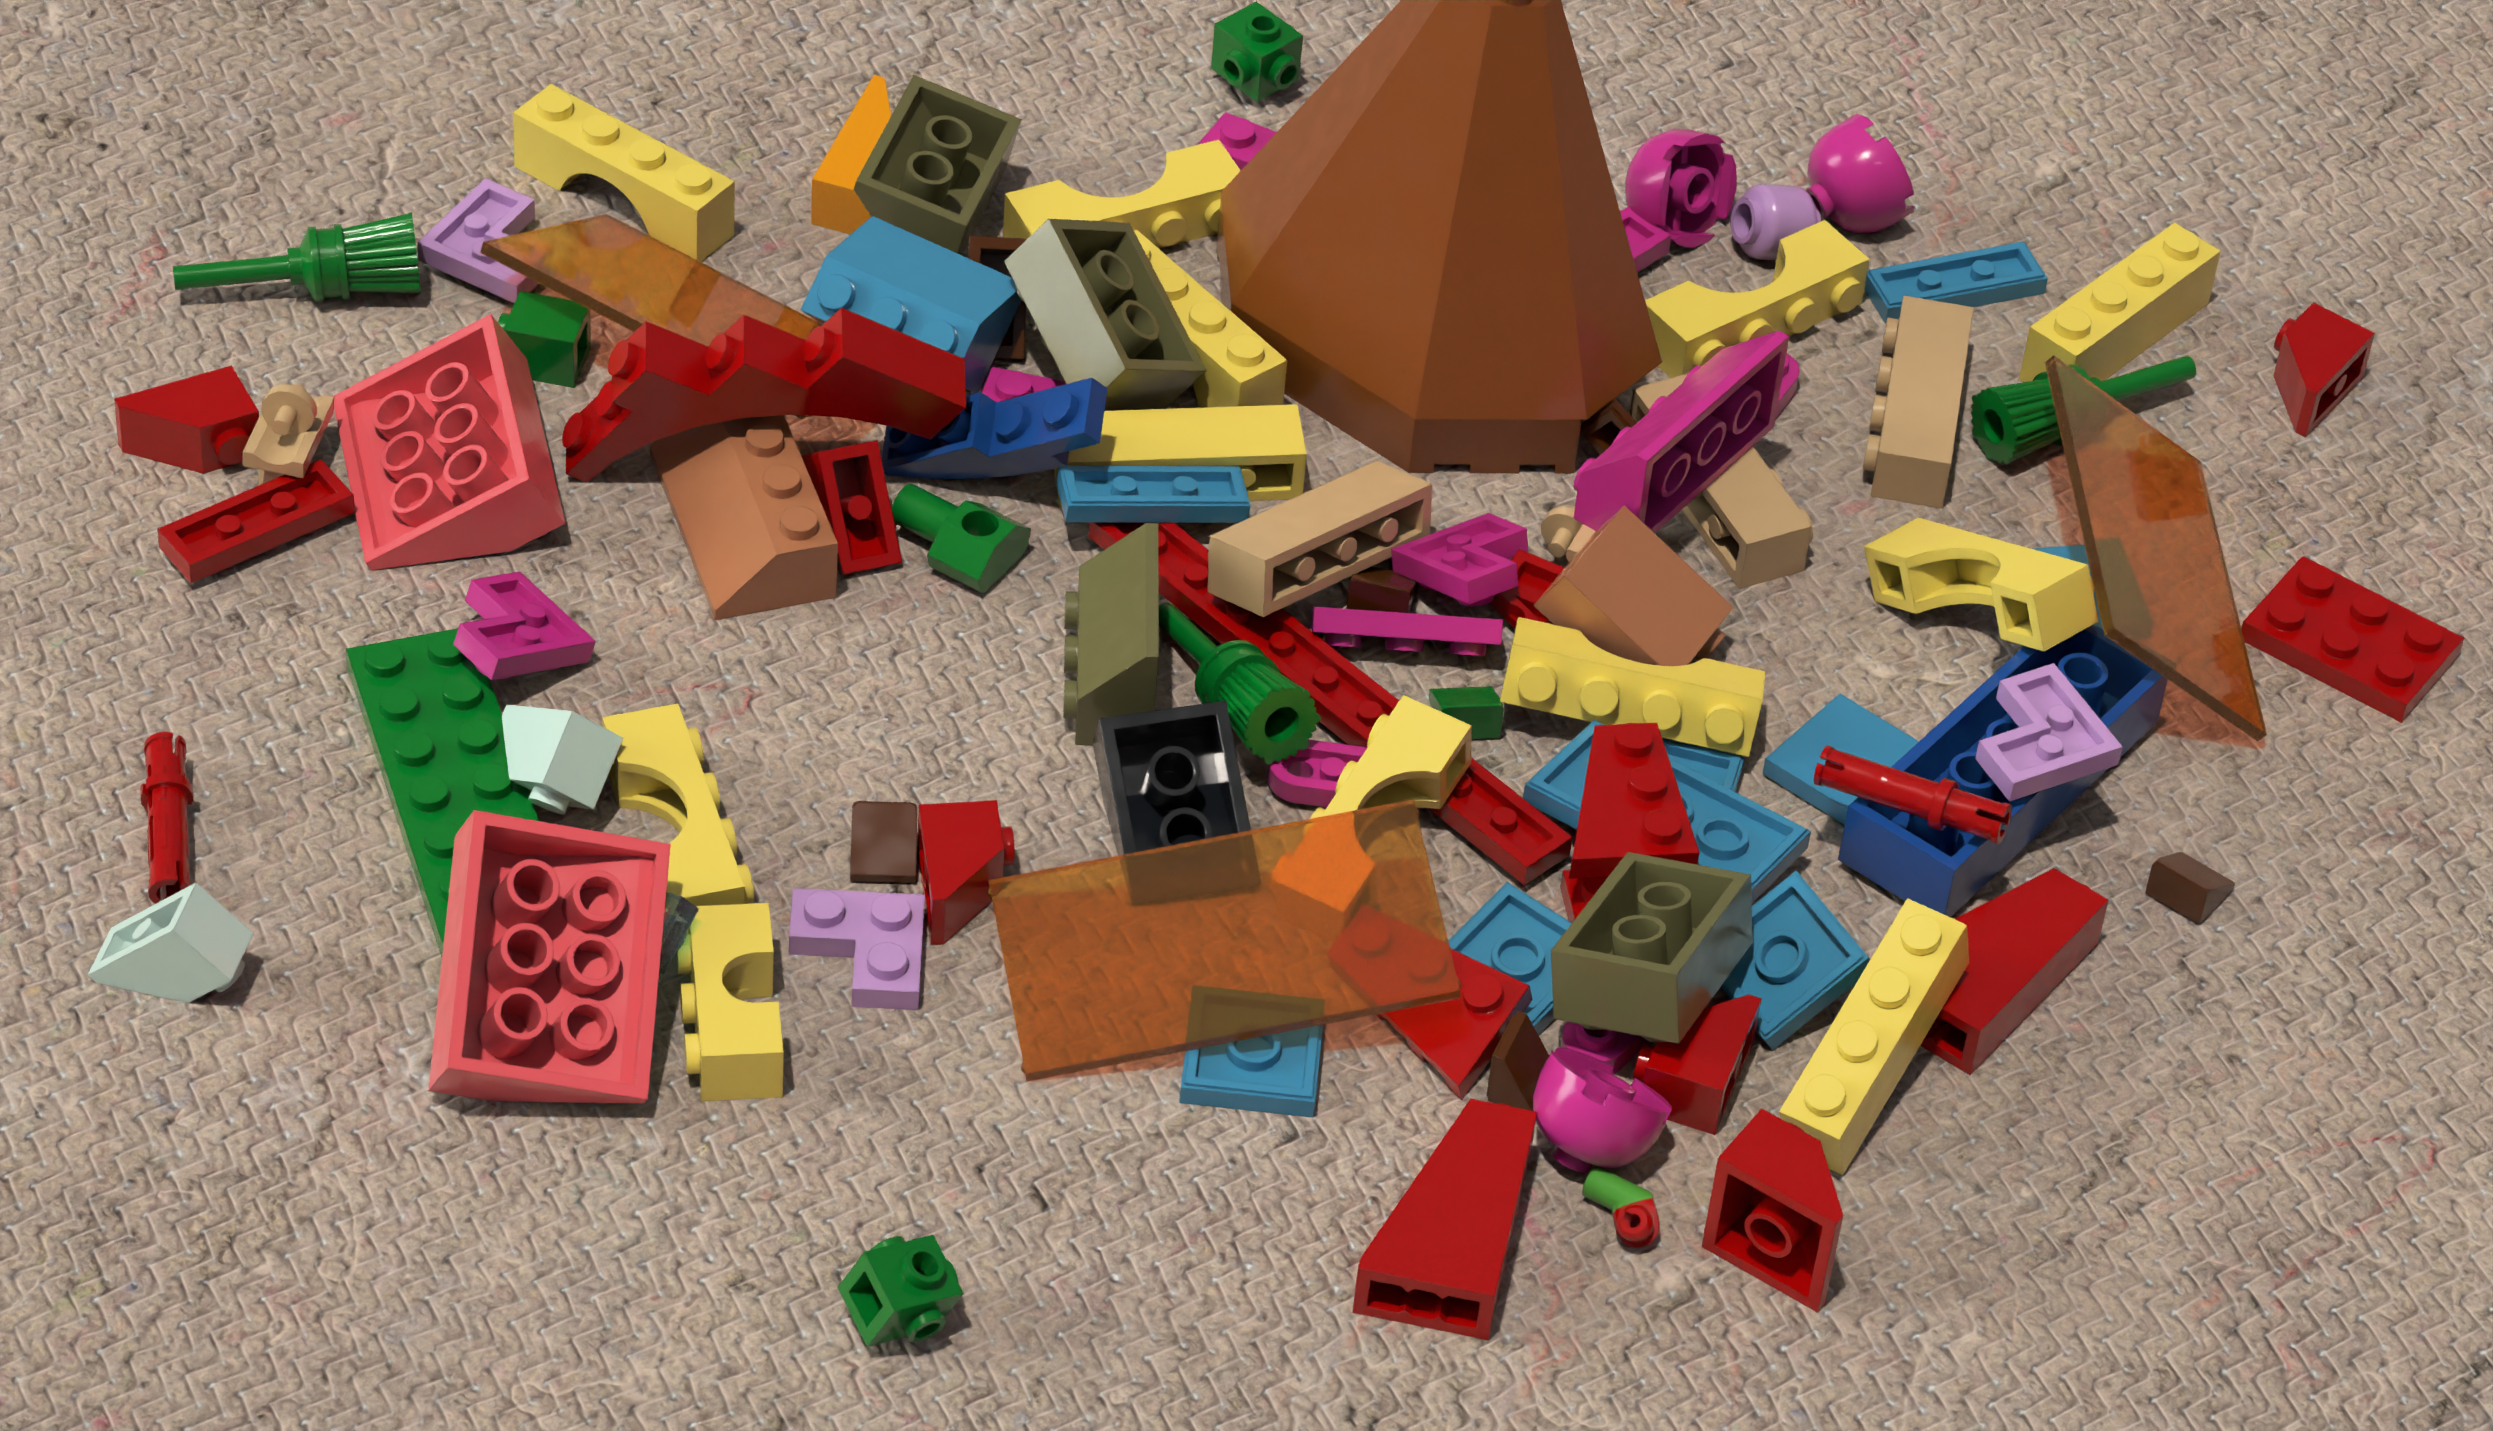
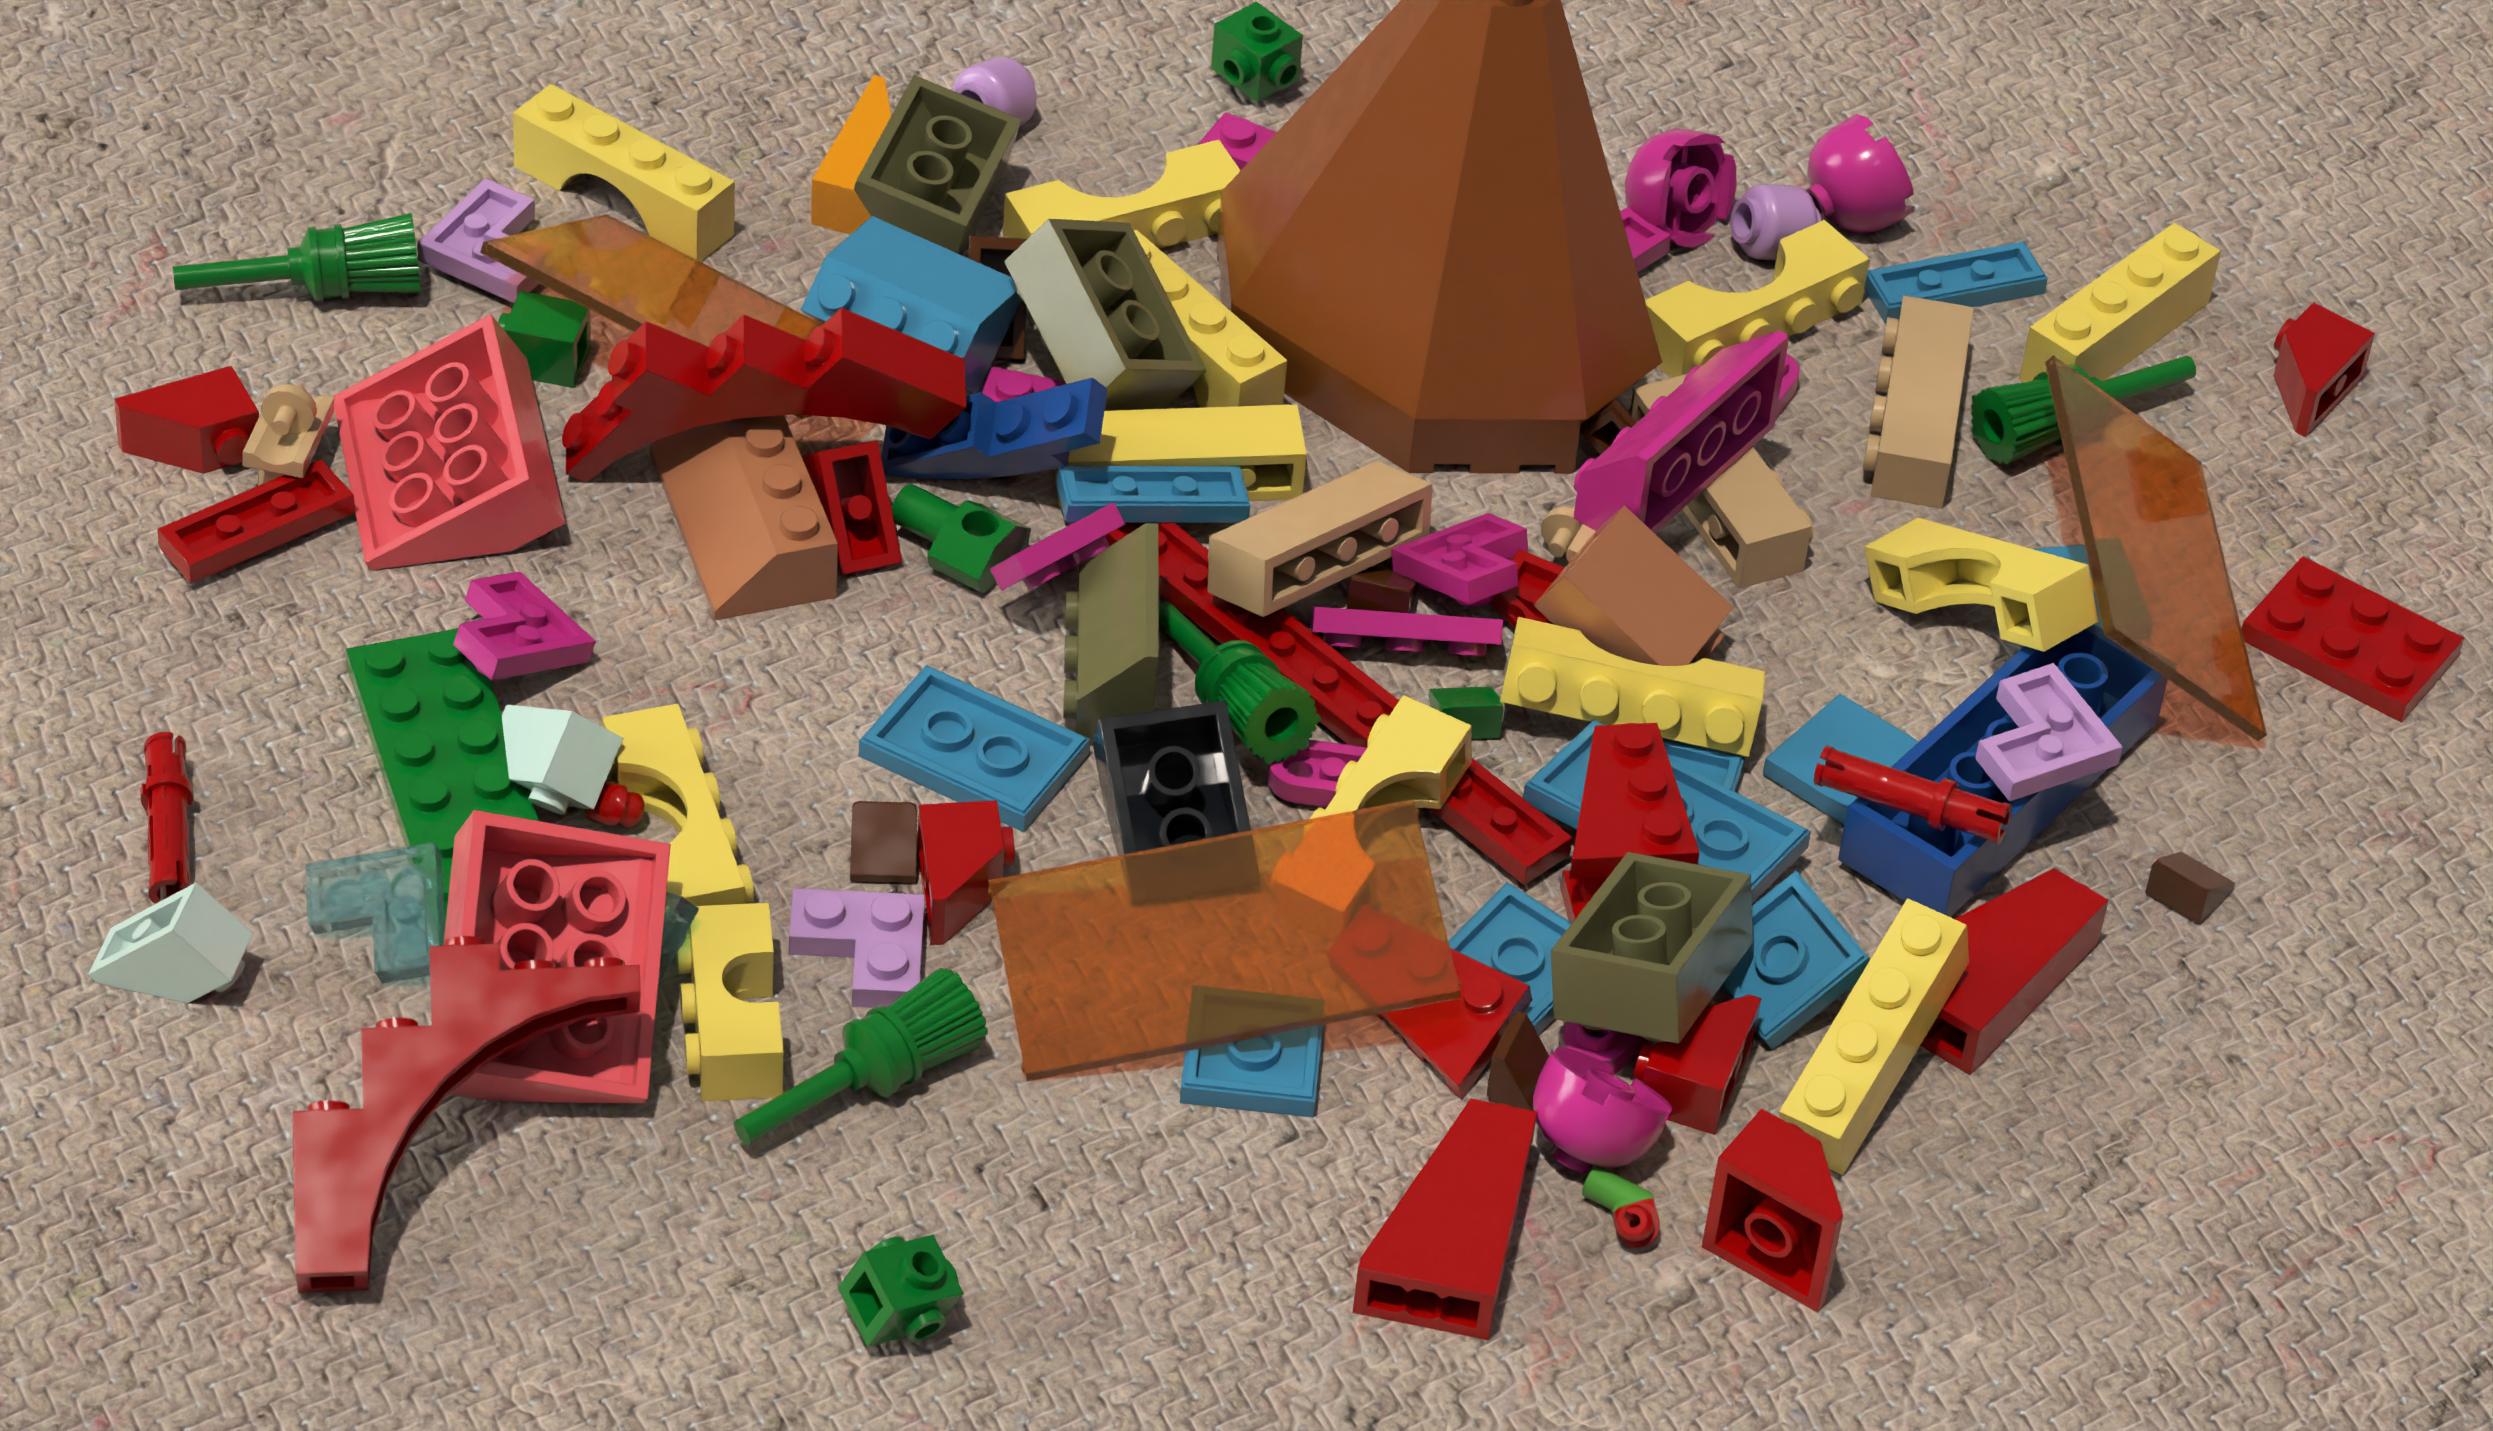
none -> arch [292,936,641,1293]
none -> clear light blue plate [306,842,445,983]
none -> red arm [578,776,645,828]
none -> green piece [734,968,988,1145]
none -> dark azure tile [858,665,1090,832]
none -> lavender head [952,56,1037,128]
none -> dark pink plate [990,502,1125,591]

